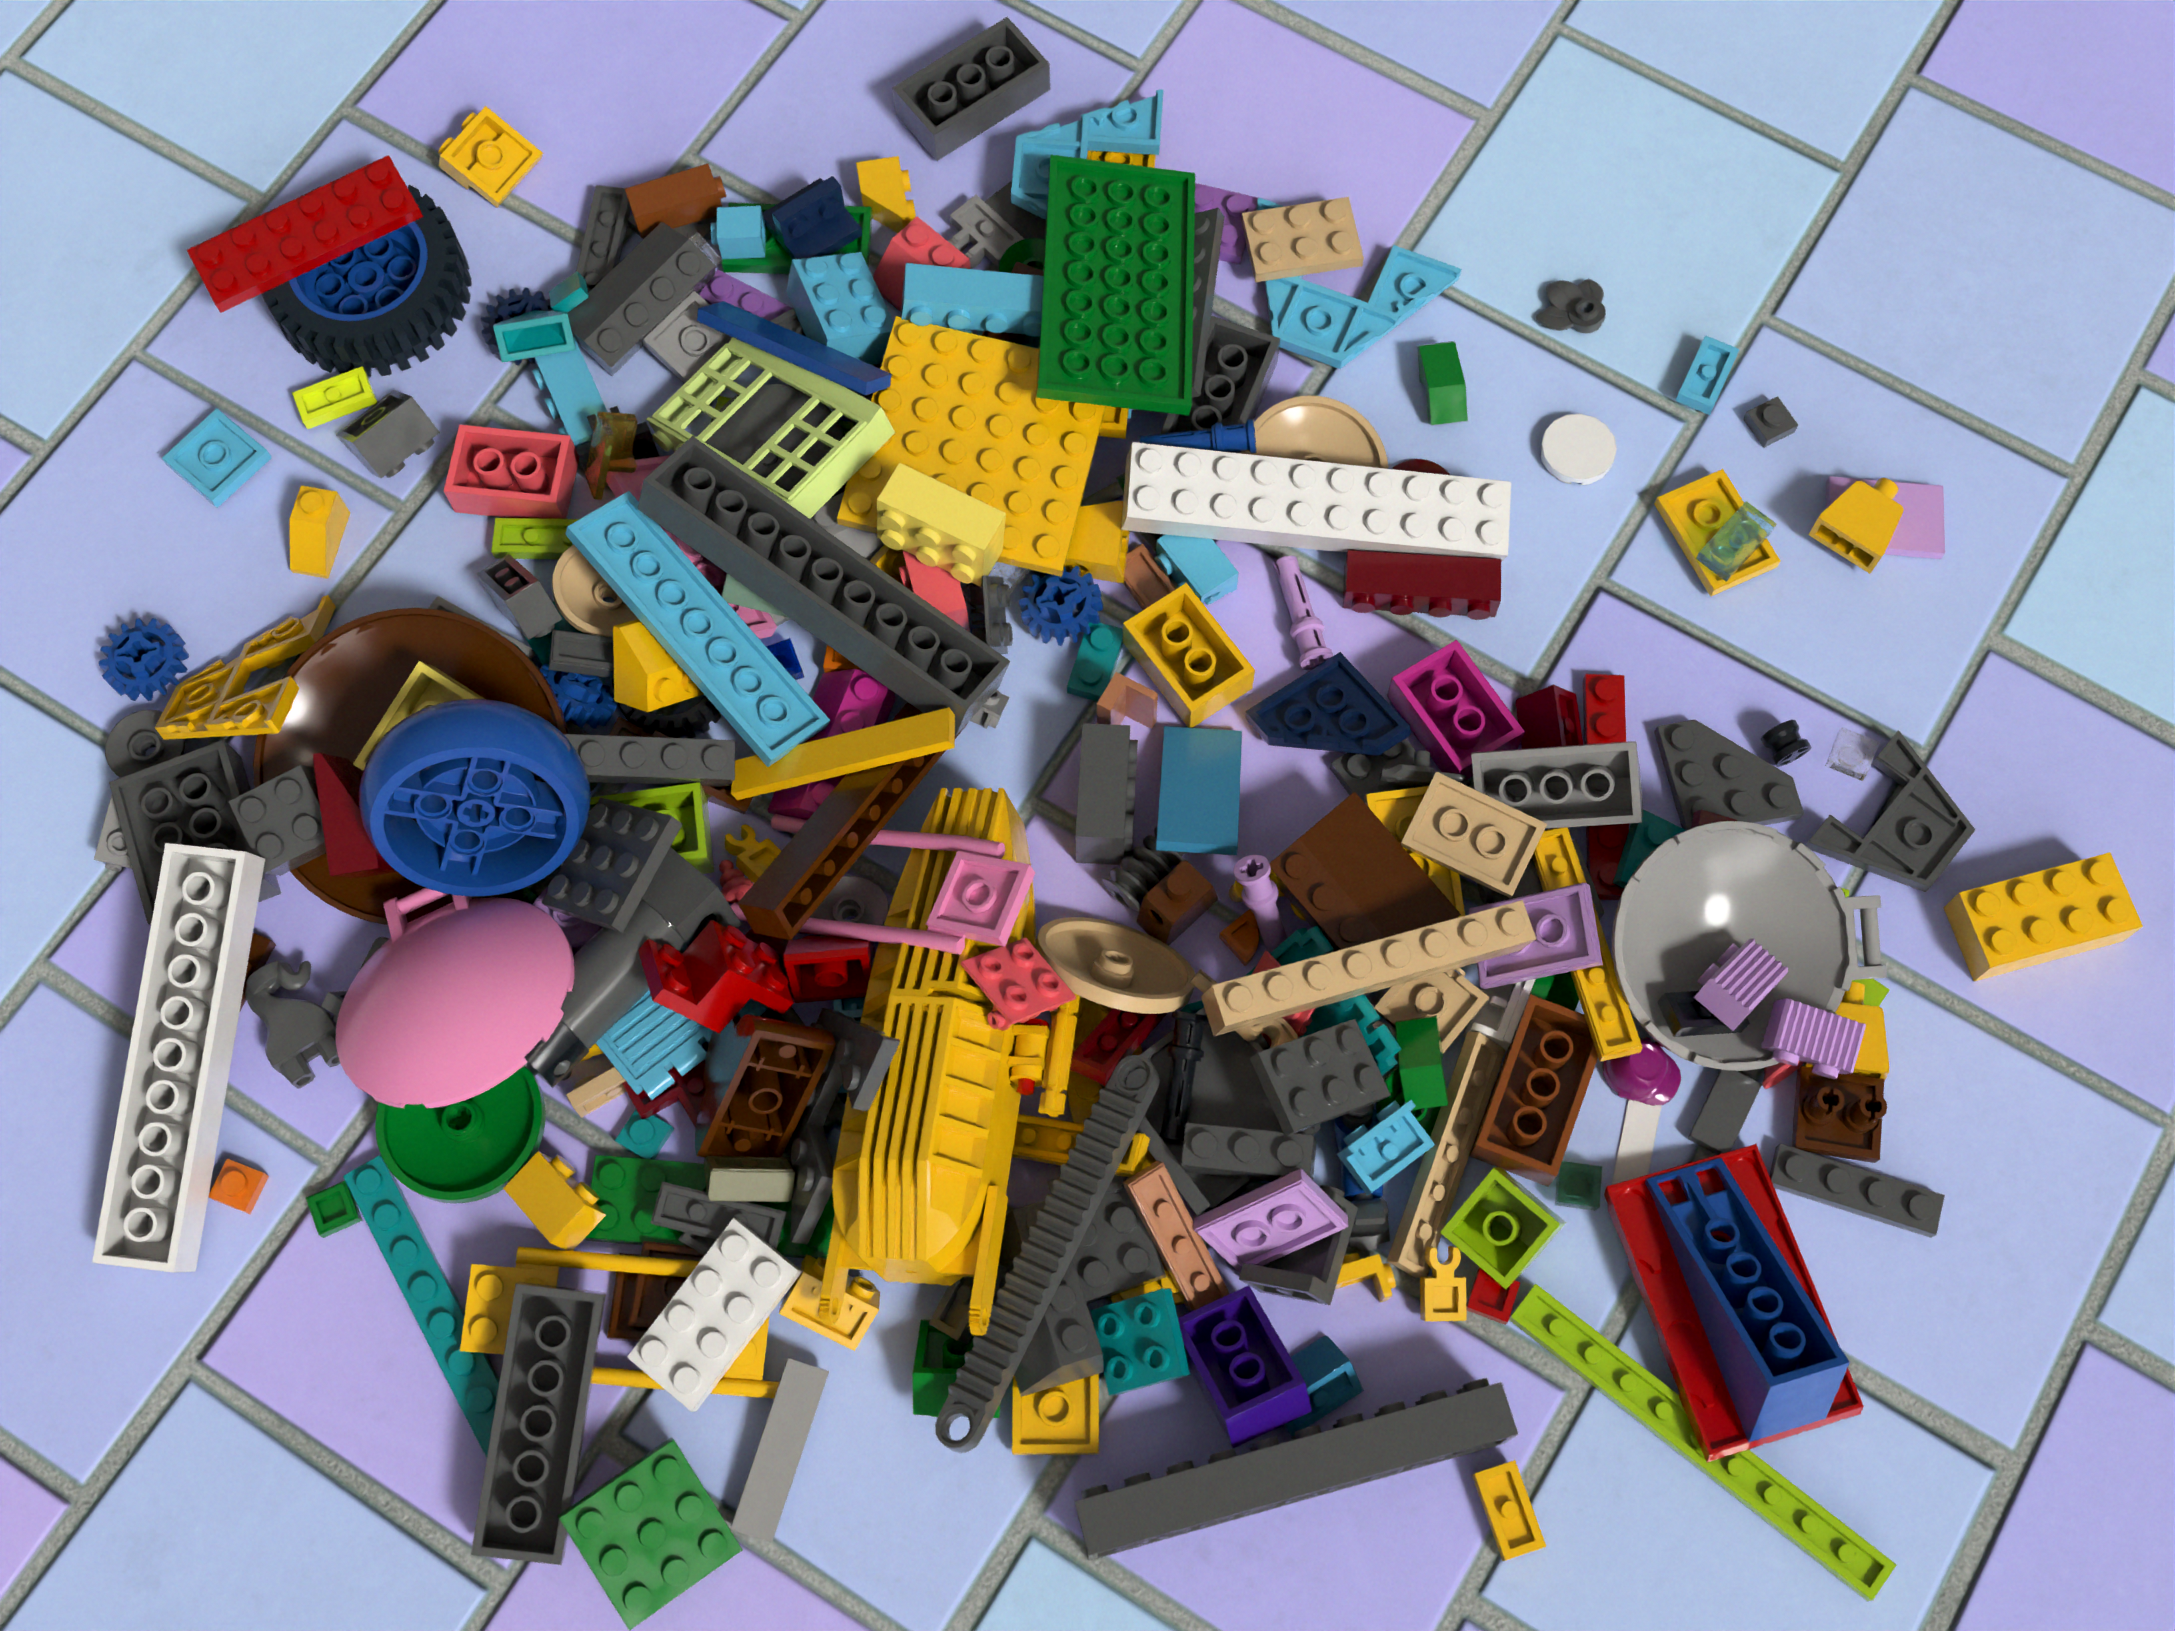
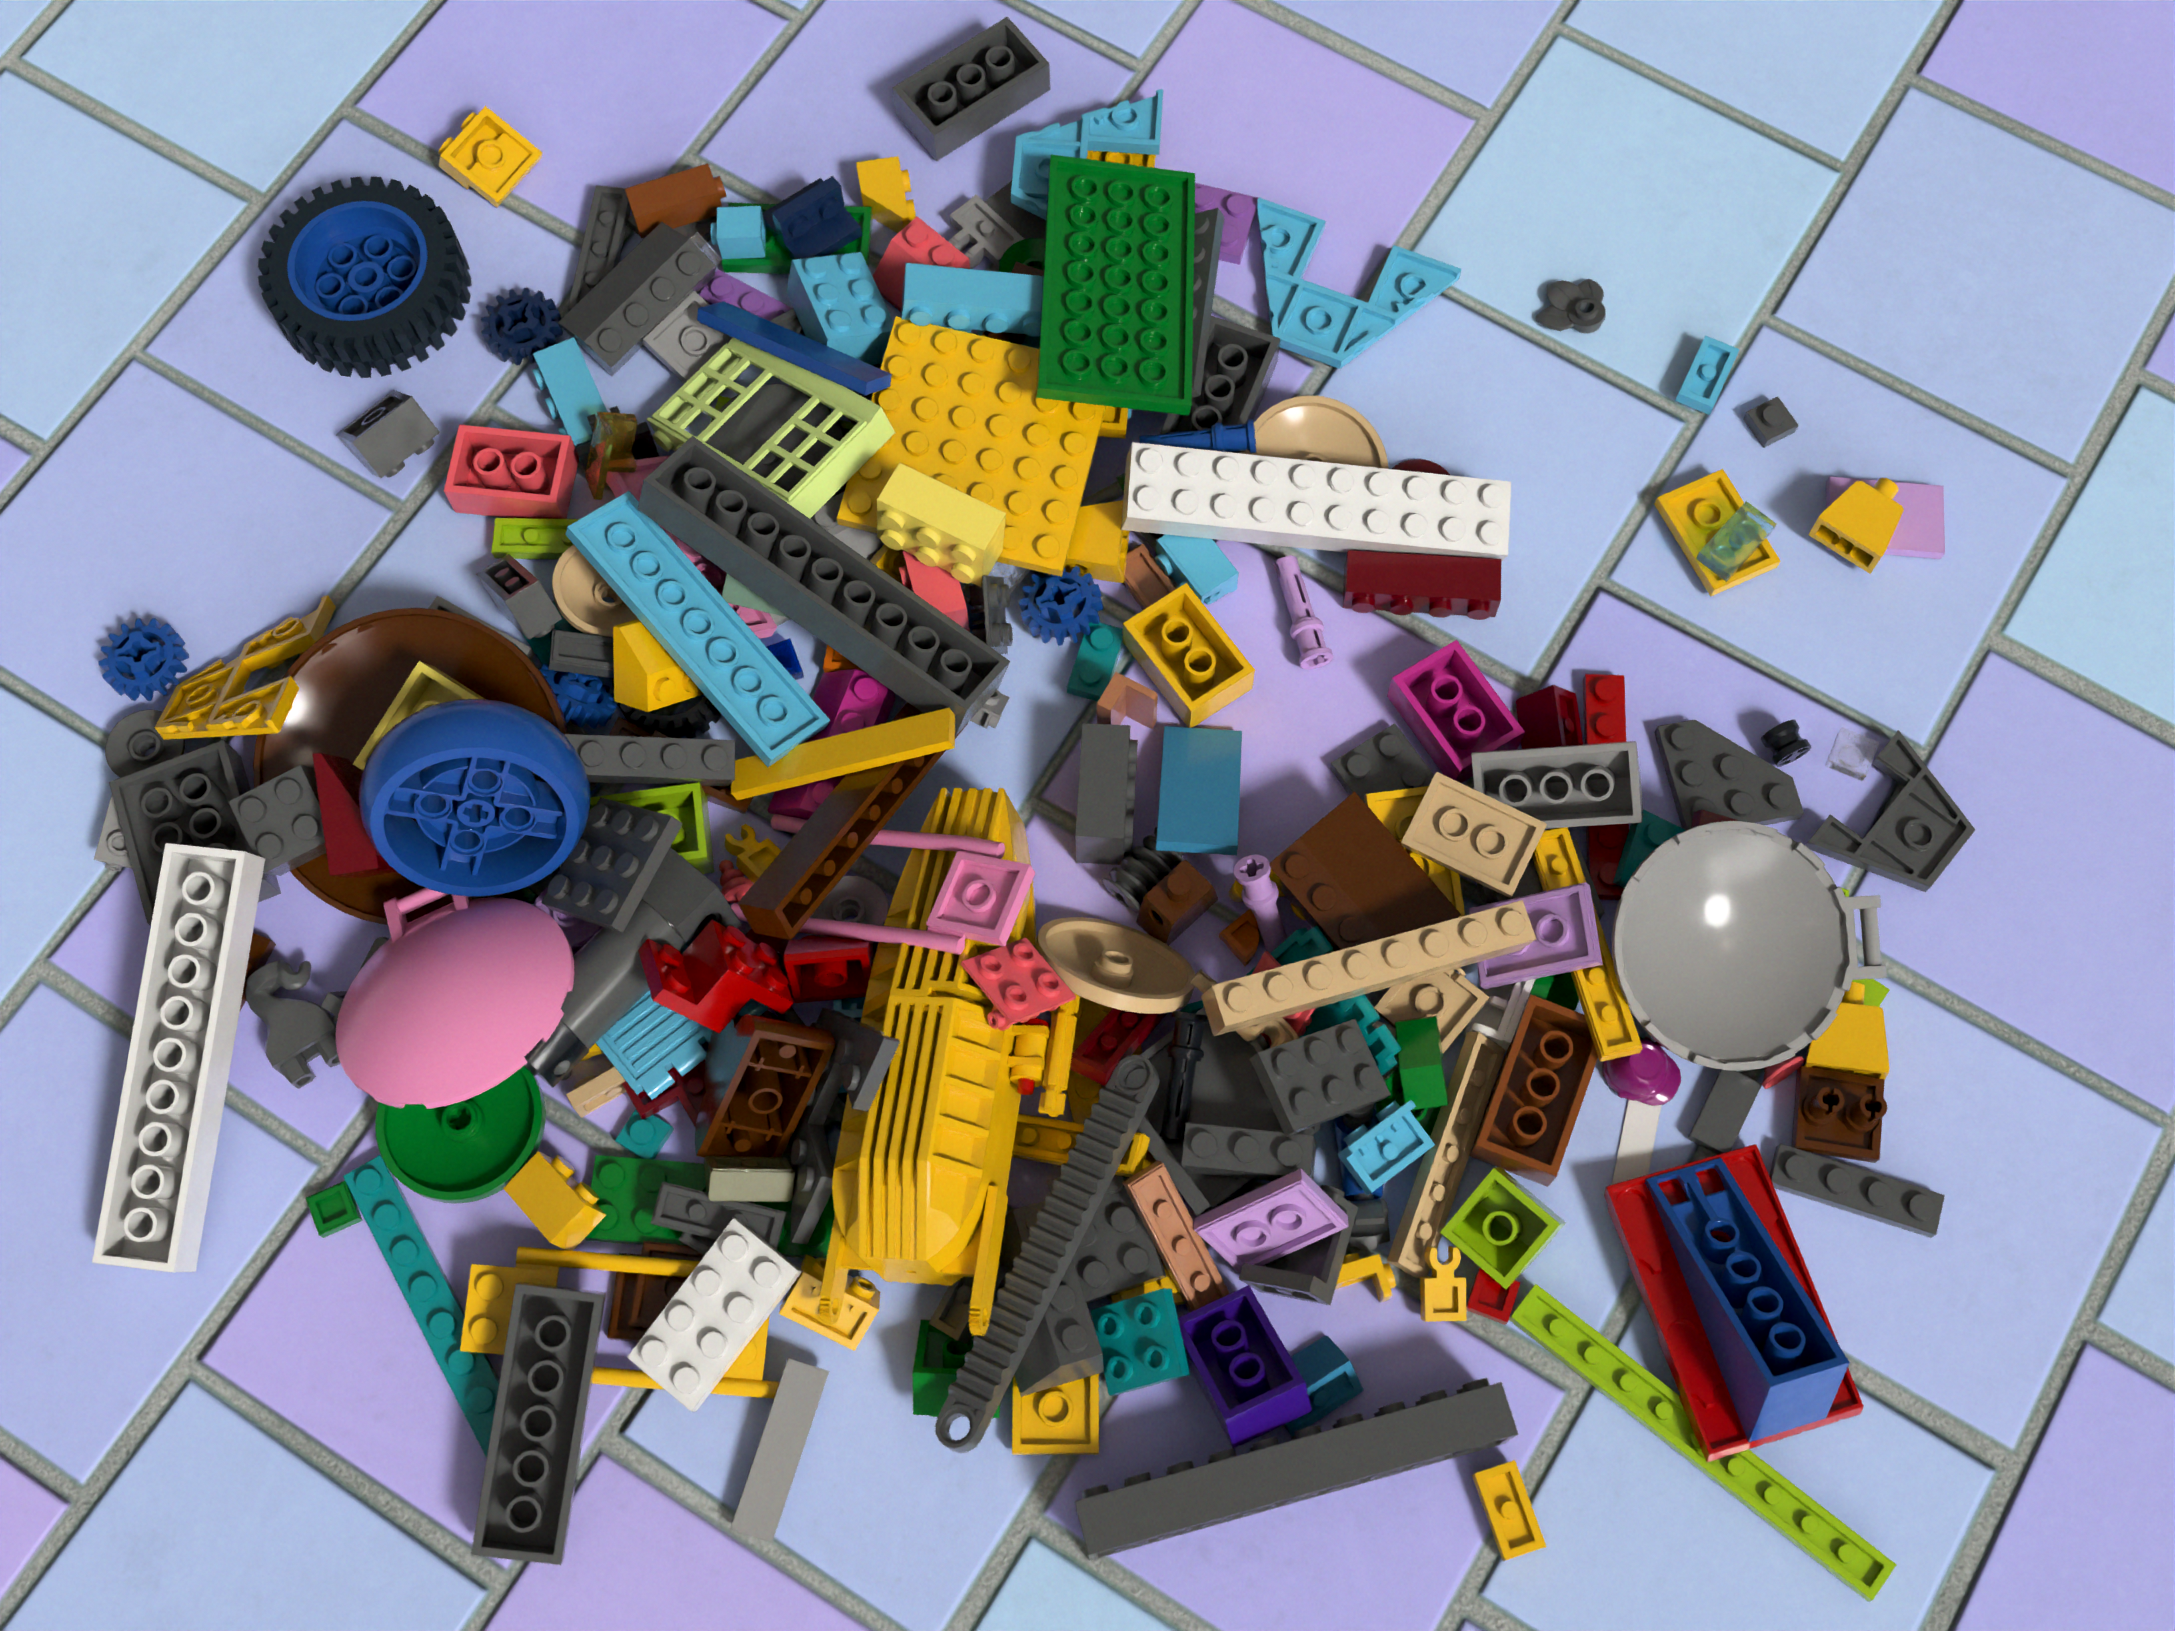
medium azure plate [162,408,272,508] -> none
red plate [187,155,423,313] -> none
orange plate [209,1159,269,1214] -> none
yellow slope [289,485,350,579] -> none
neon yellow plate [292,366,378,429] -> none
teal slope [493,310,576,363] -> none
teal tile [549,271,589,312] -> none
green plate [557,1438,742,1631] -> none
tan plate [1241,197,1364,282] -> none
dark blue plate [1245,652,1411,755] -> none
dark grey piece [1379,750,1471,787] -> none
green slope [1417,341,1468,425] -> none
white tile [1541,414,1617,485] -> none
clear green plate [1555,1161,1602,1211] -> none
black plate [1657,991,1750,1037] -> none
lavender brick [1694,939,1789,1031] -> none
lavender brick [1761,998,1866,1079] -> none
yellow brick [1943,852,2143,982] -> none

